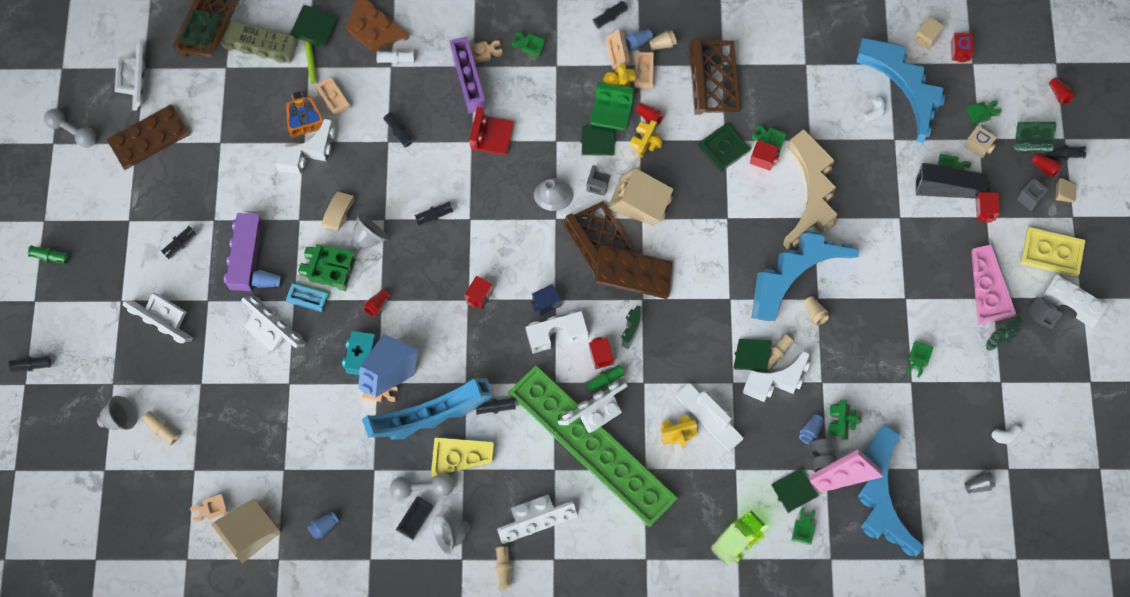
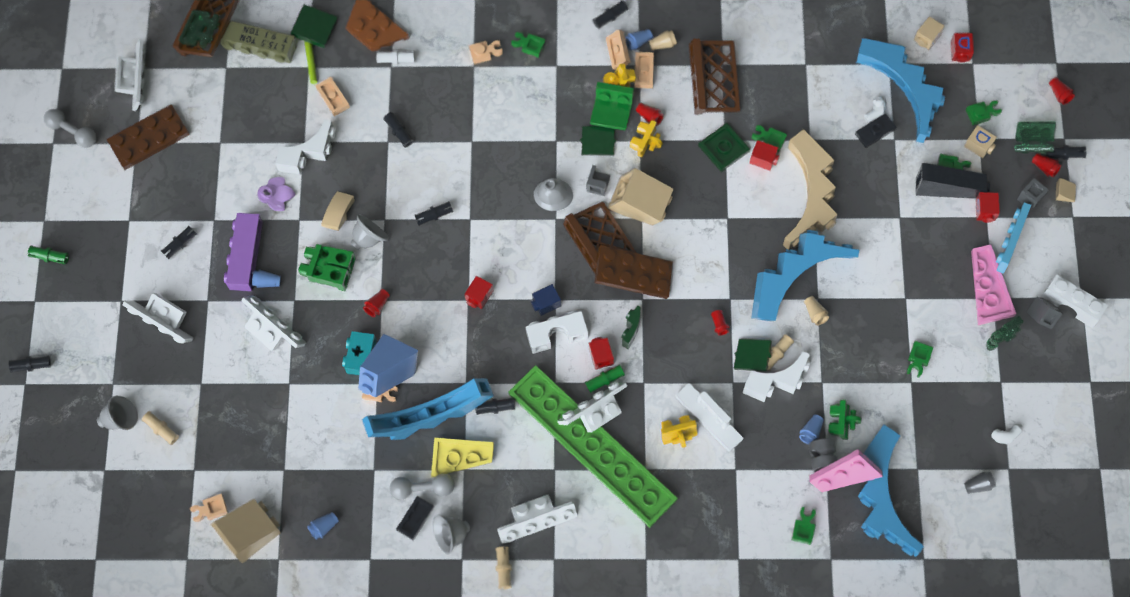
torso [286,92,323,138] -> none
medium azure tile [286,283,329,312] -> none
medium lavender brick [449,36,486,114] -> none
red bracket [469,107,514,155] -> none
clear neon green brick [711,510,768,566] -> none
dark green piece [771,468,818,513] -> none
light yellow plate [1020,227,1085,277] -> none
none -> lavender plate [257,177,295,211]
none -> red pin [711,310,730,336]
none -> black plate [855,113,897,148]
none -> medium azure plate [996,202,1031,273]

